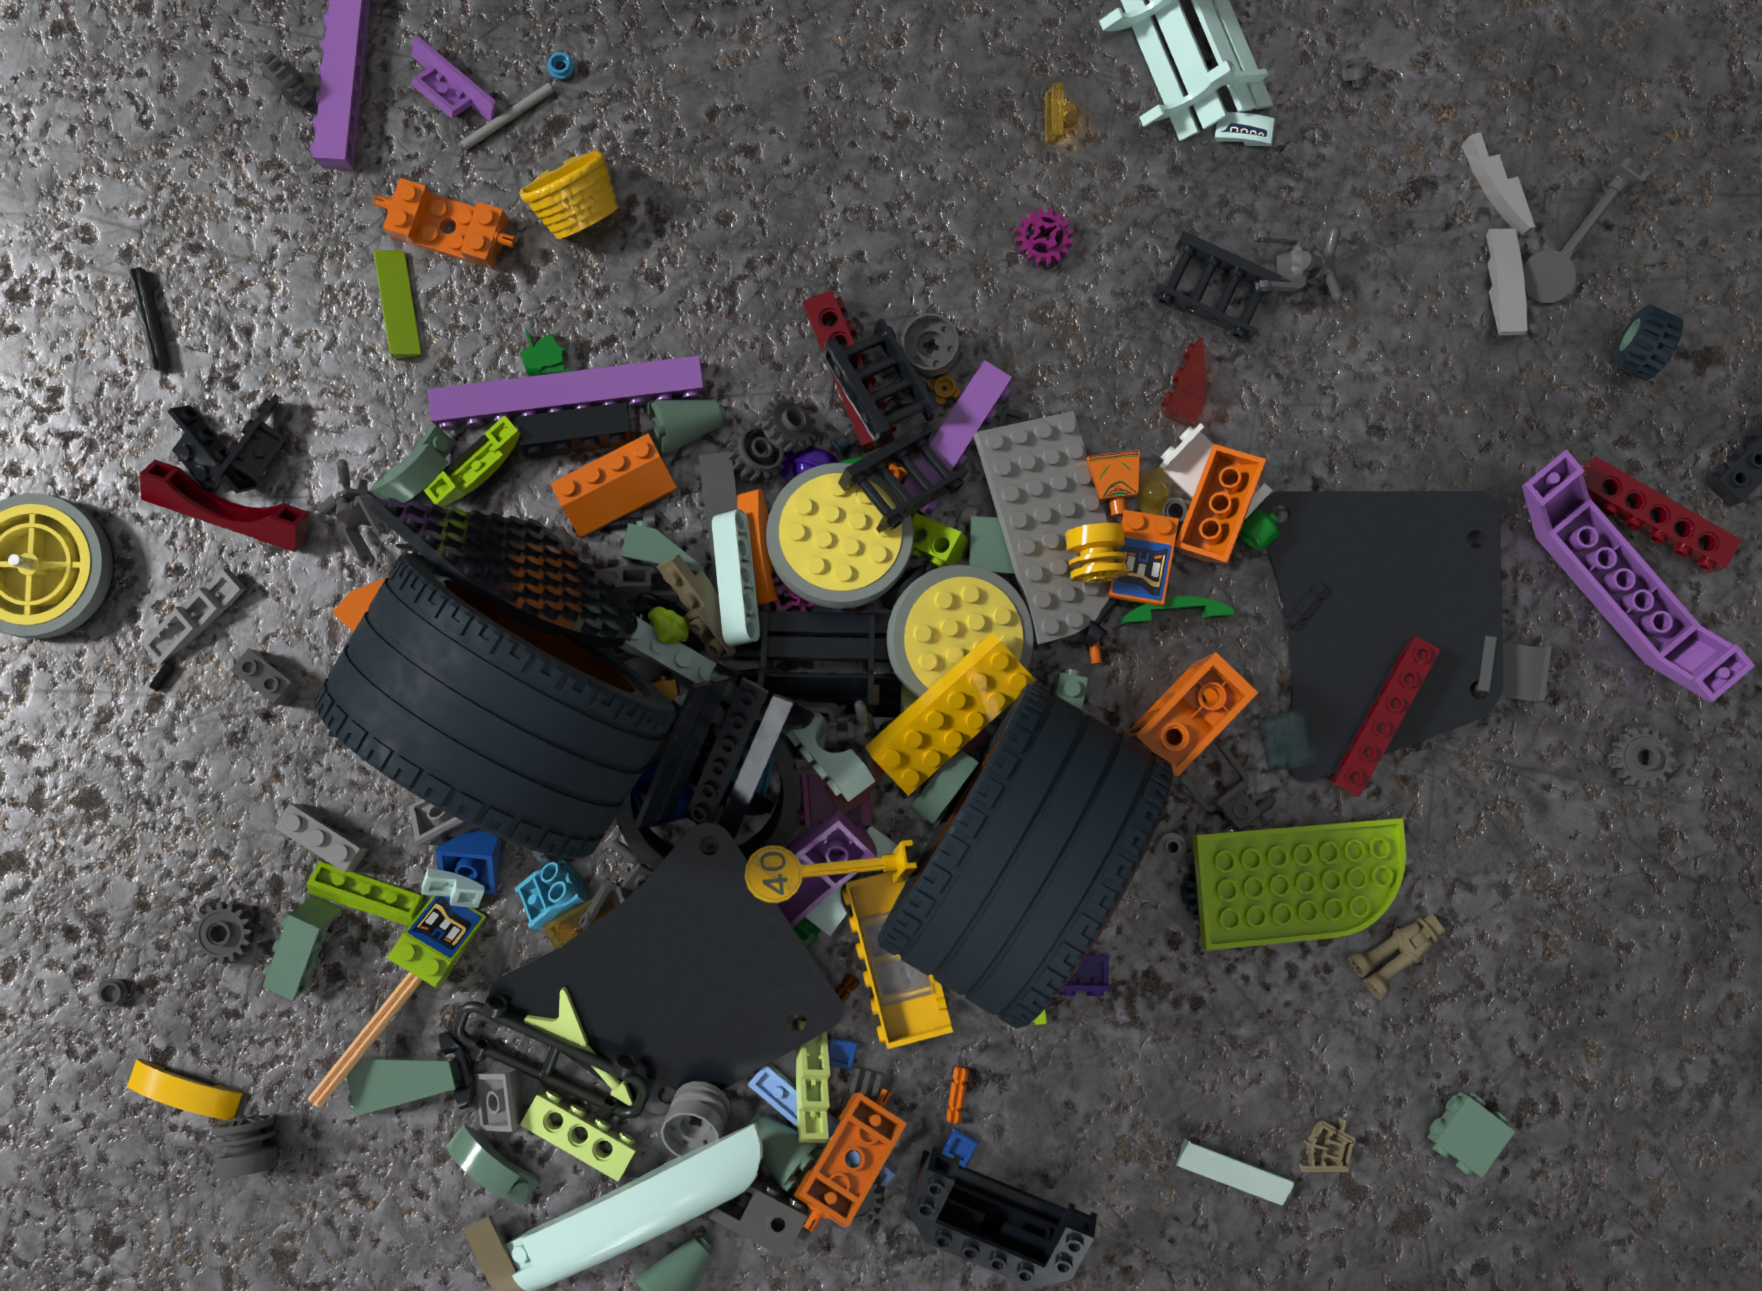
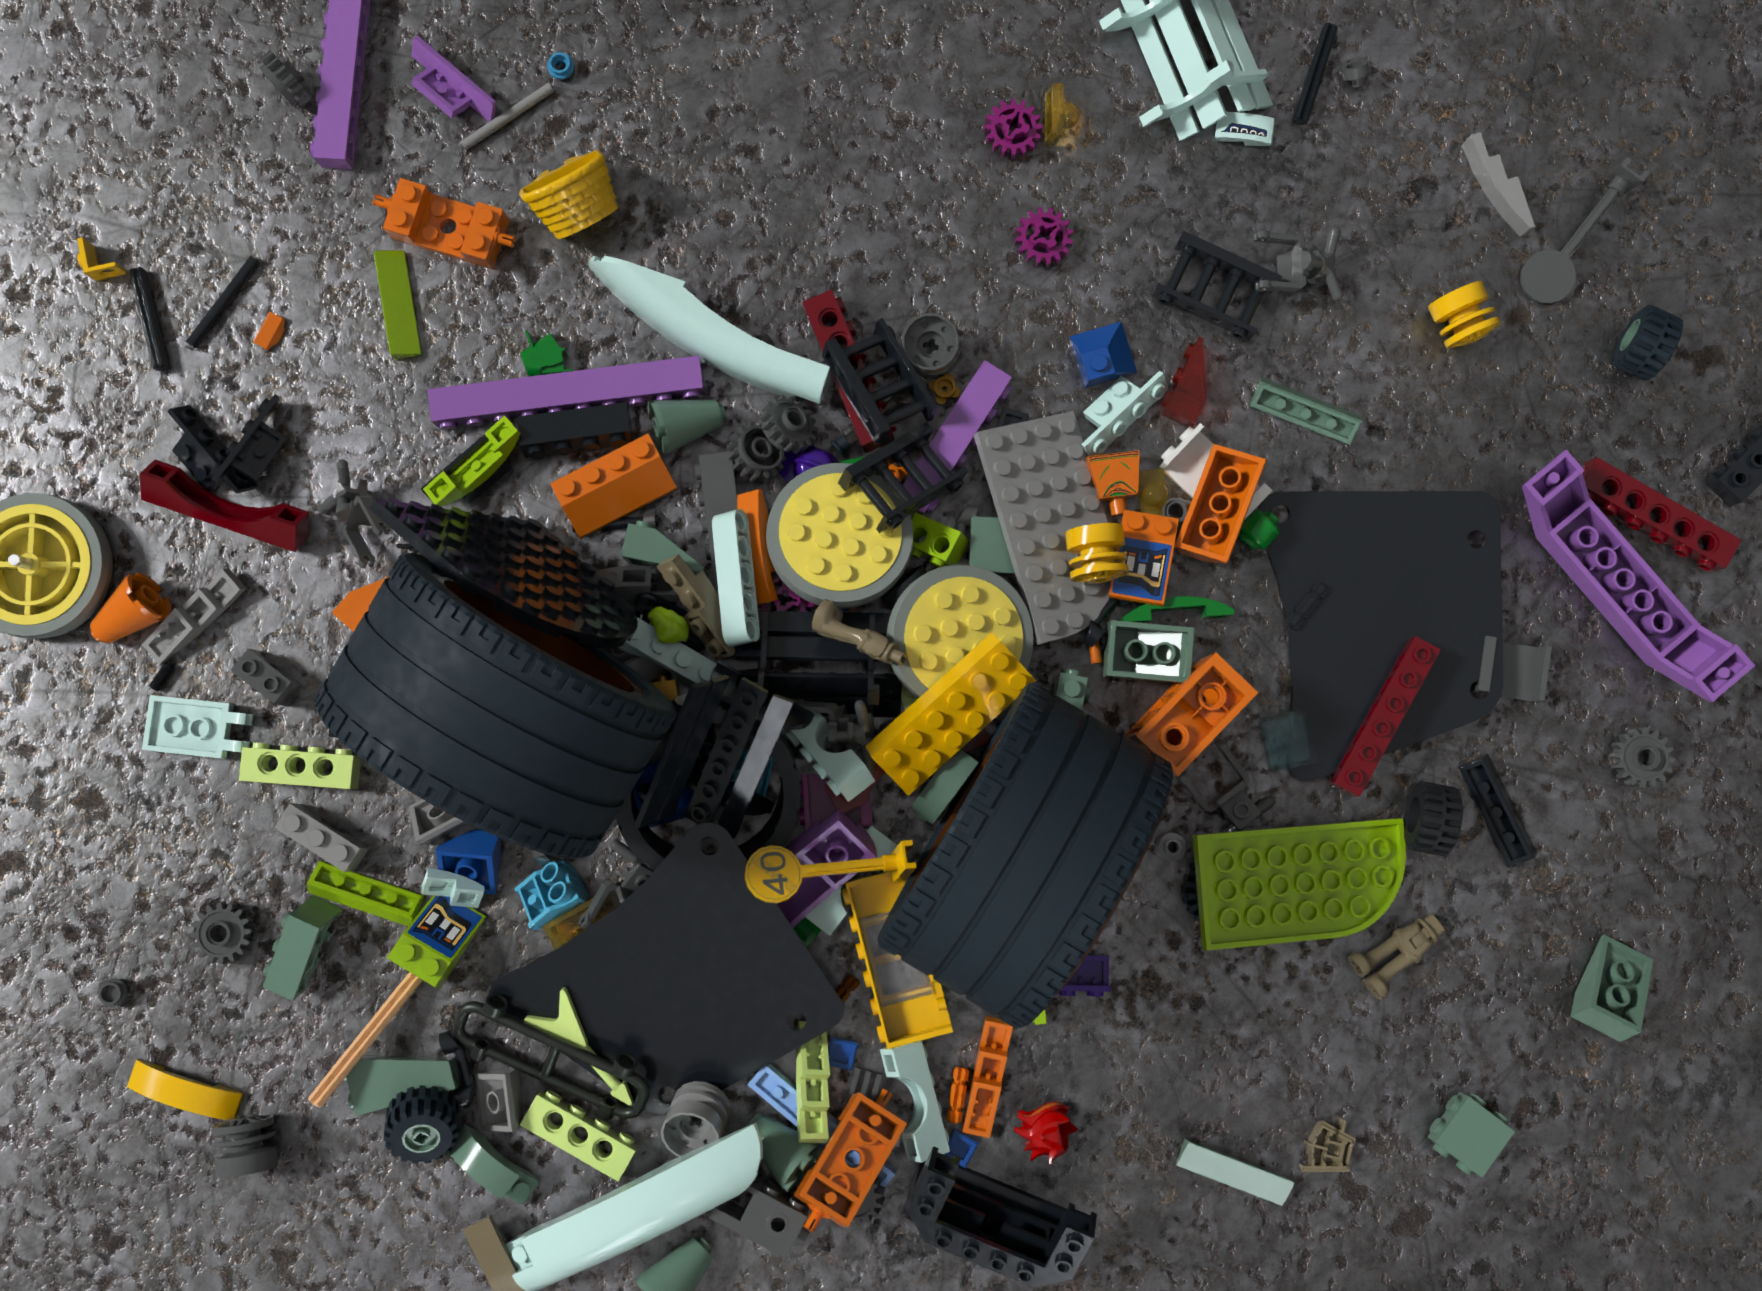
sand green arch [370,425,455,503] -> none
light grey slope [1486,228,1527,335] -> none
none -> yellow bracket [77,237,127,281]
none -> orange cone [90,572,172,644]
none -> light aqua tile [142,695,254,759]
none -> black piece [185,255,260,348]
none -> yellowish green brick [239,742,361,789]
none -> orange piece [253,312,285,350]
none -> black wheel [384,1085,459,1164]
none -> light aqua slope [588,256,832,404]
none -> dark tan piece [812,599,908,666]
none -> light aqua arch [880,1040,950,1163]
none -> orange slope [962,1016,1013,1138]
none -> magenta gear [984,98,1043,159]
none -> red hair [1014,1101,1078,1165]
none -> blue slope [1070,322,1137,388]
none -> light aqua bracket [1081,371,1169,456]
none -> sand green slope [1102,620,1194,683]
none -> sand green slope [1250,377,1362,445]
none -> black axle [1294,23,1338,124]
none -> black tyre [1404,781,1463,856]
none -> yellow wheel [1427,281,1501,349]
none -> black slope [1459,753,1537,868]
none -> sand green slope [1570,934,1653,1042]

